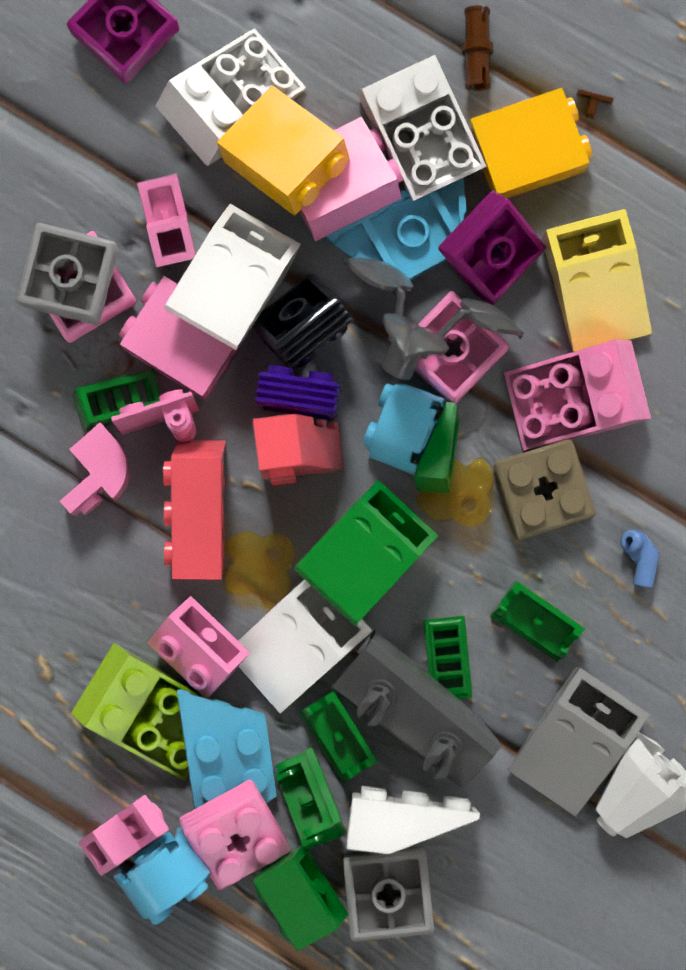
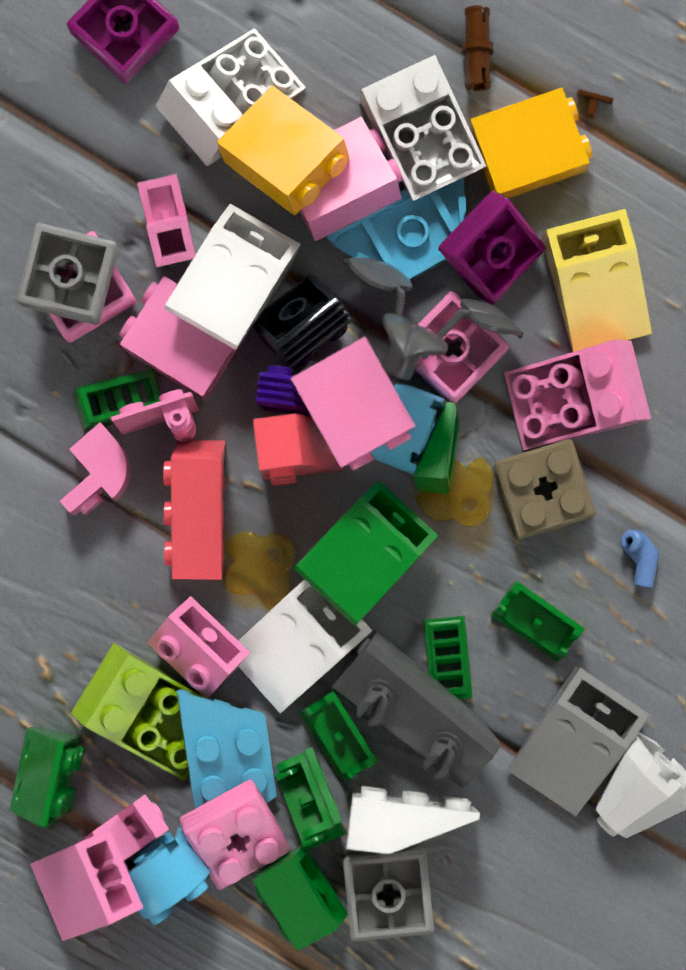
none -> green slope [9,727,85,828]
none -> bright pink brick [30,829,143,941]
none -> bright pink brick [291,337,415,471]

